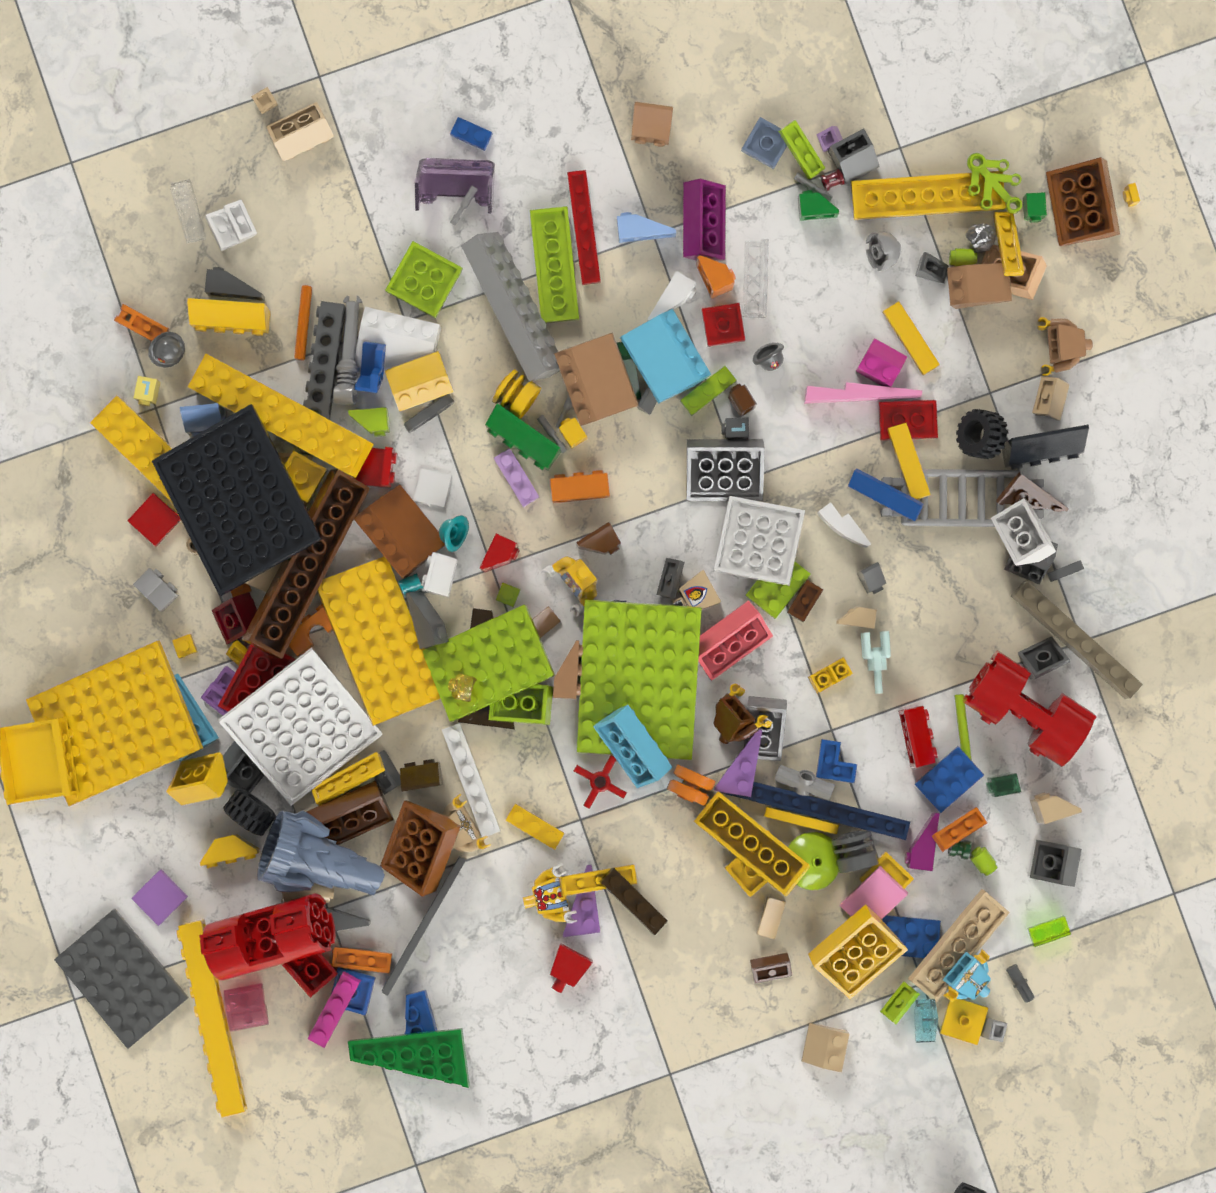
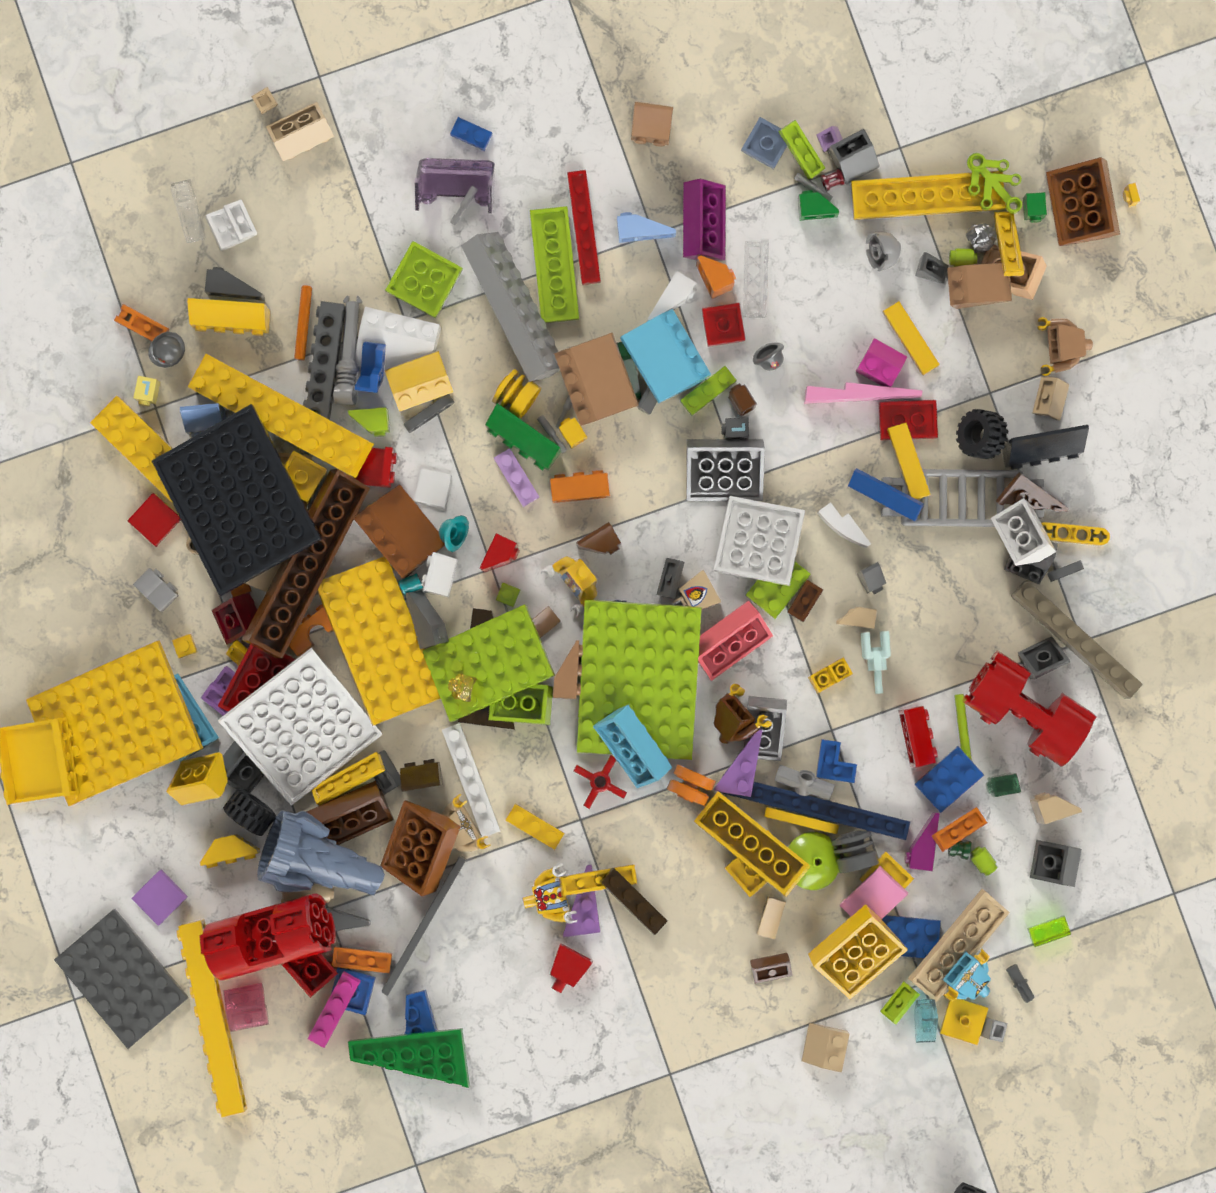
none -> yellow beam [1041,522,1110,546]

